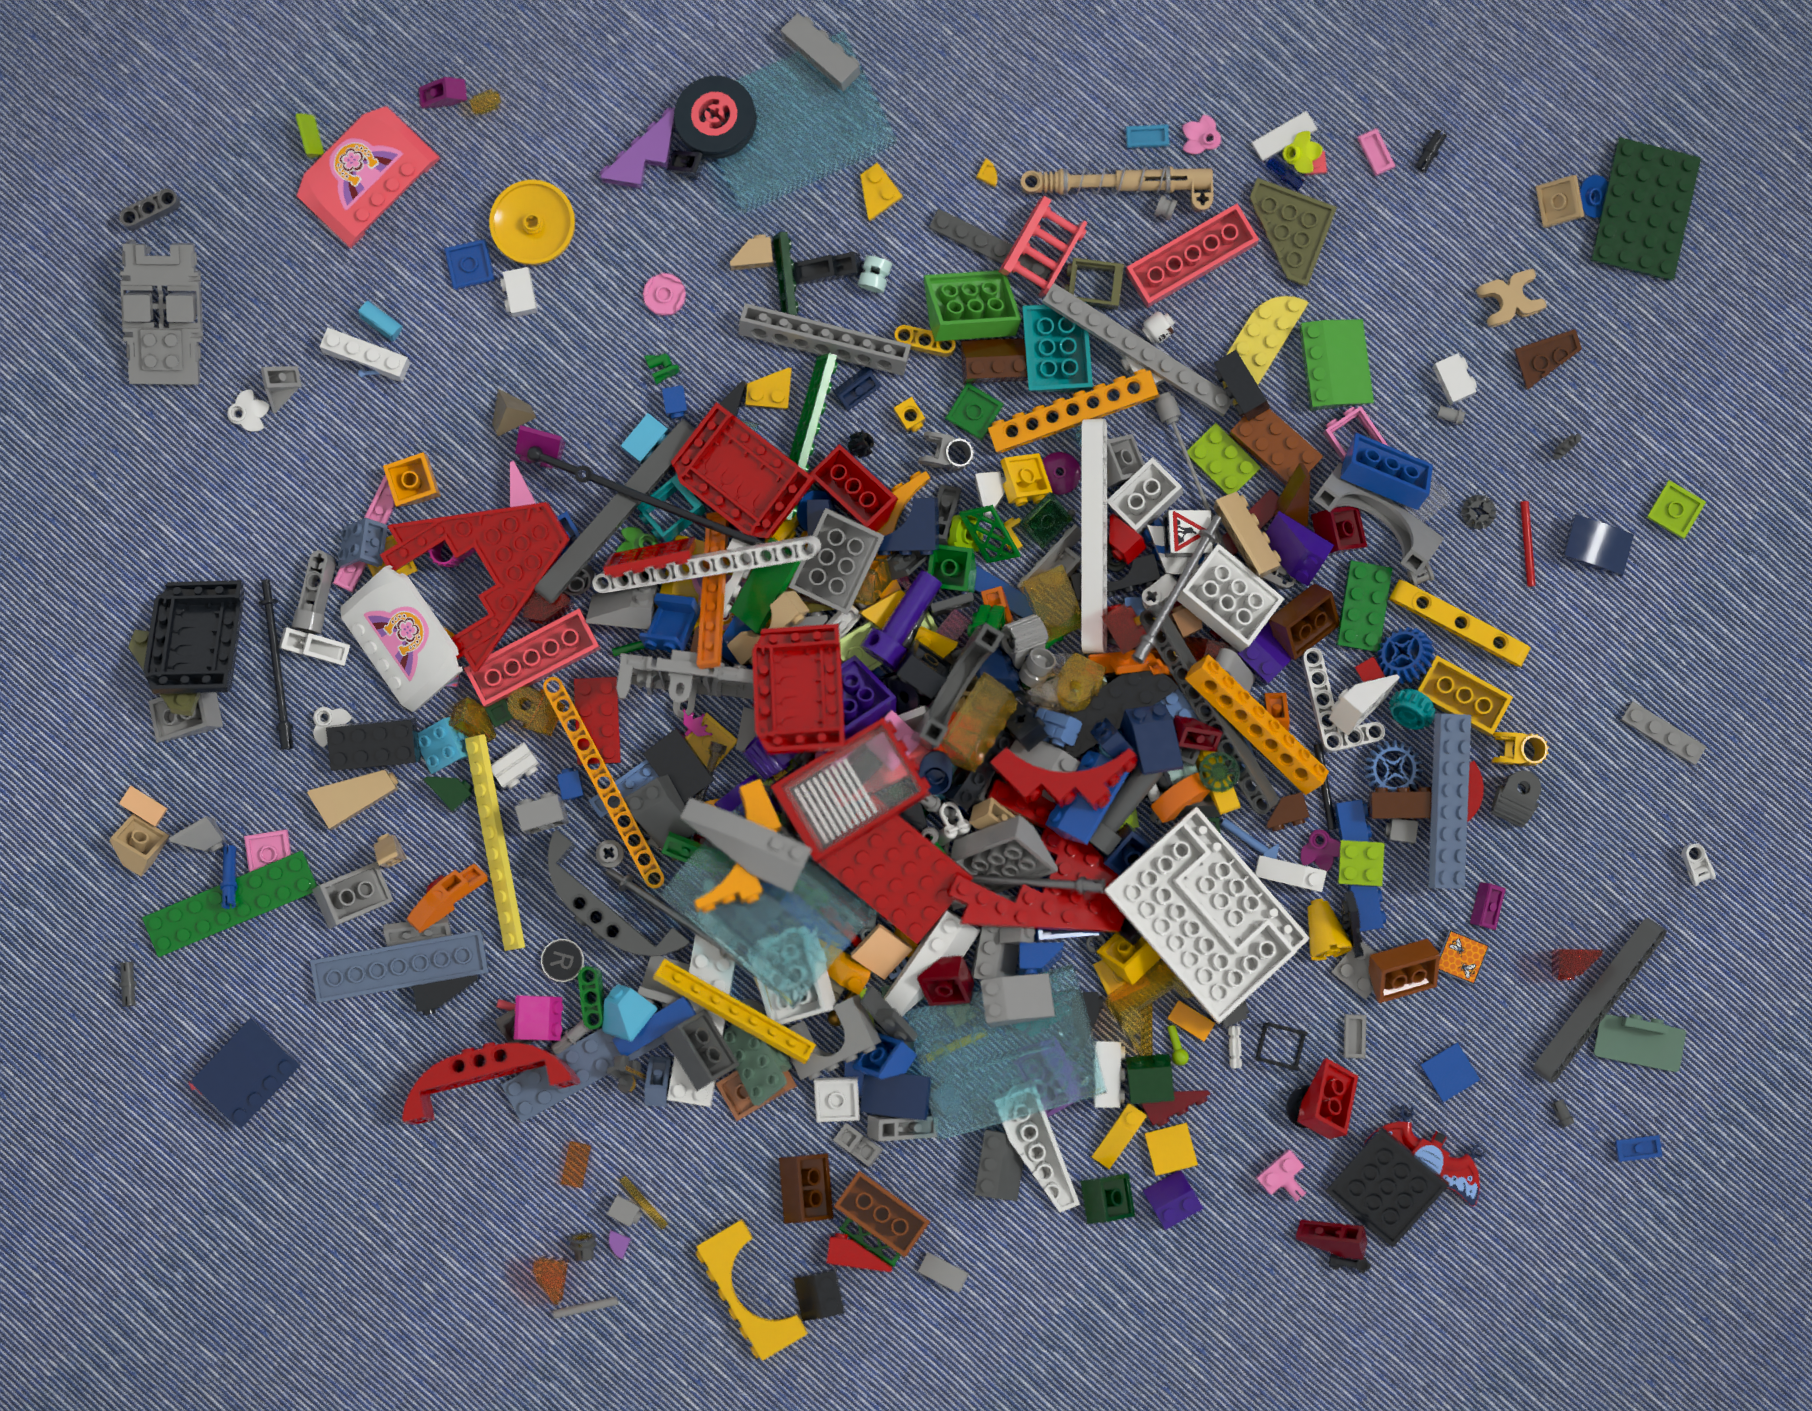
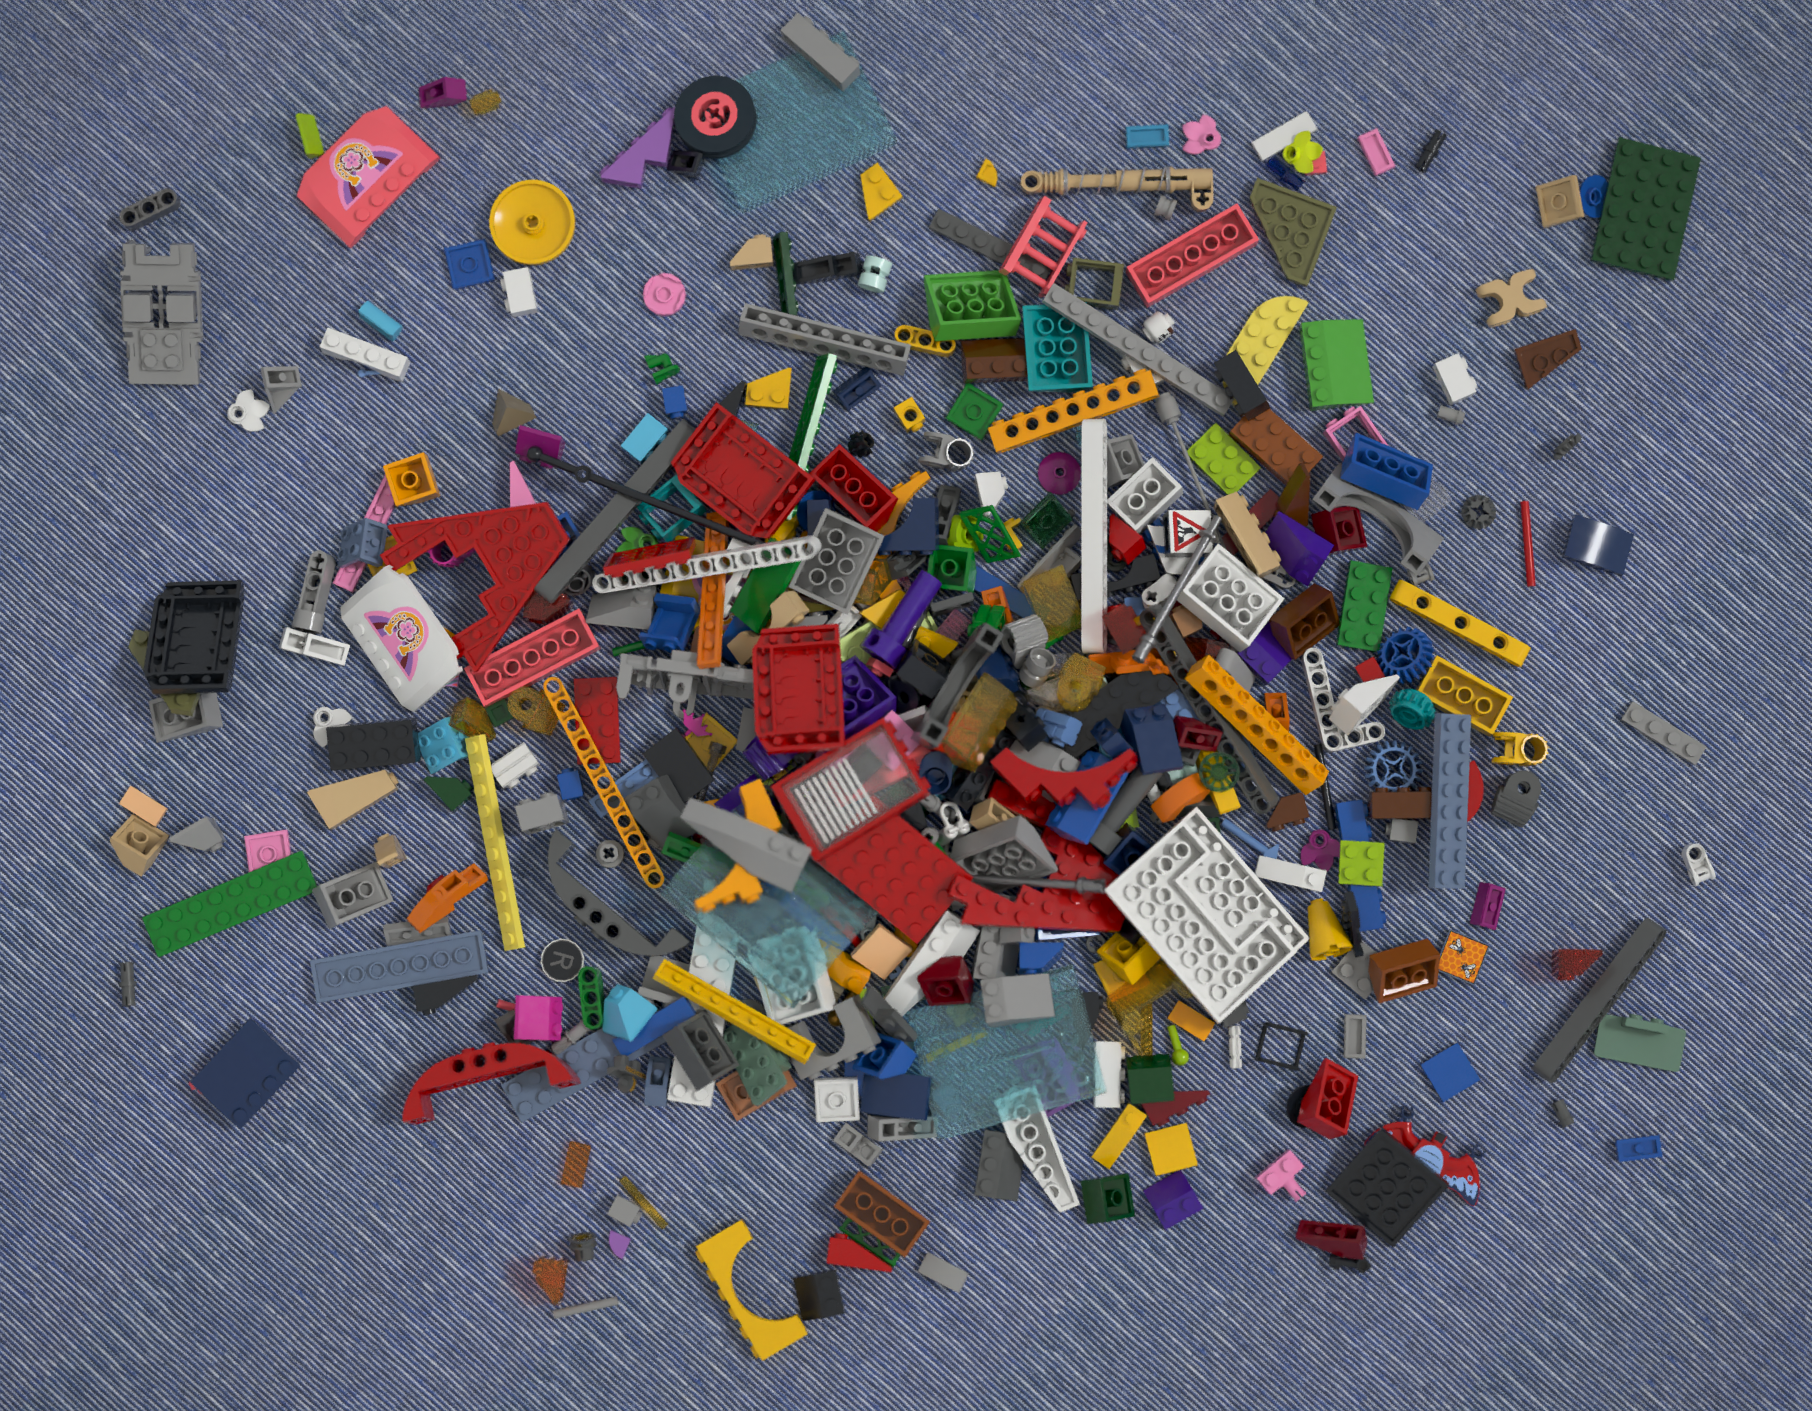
blue pin [220,845,238,909] -> none
black bar [259,579,294,750] -> none
flat silver bar [606,868,749,967] -> none
reddish brown slope [779,1153,834,1223] -> none
yellow plate [1000,453,1052,507] -> none
lime plate [1646,480,1706,539] -> none
none -> coral plate [866,657,894,678]

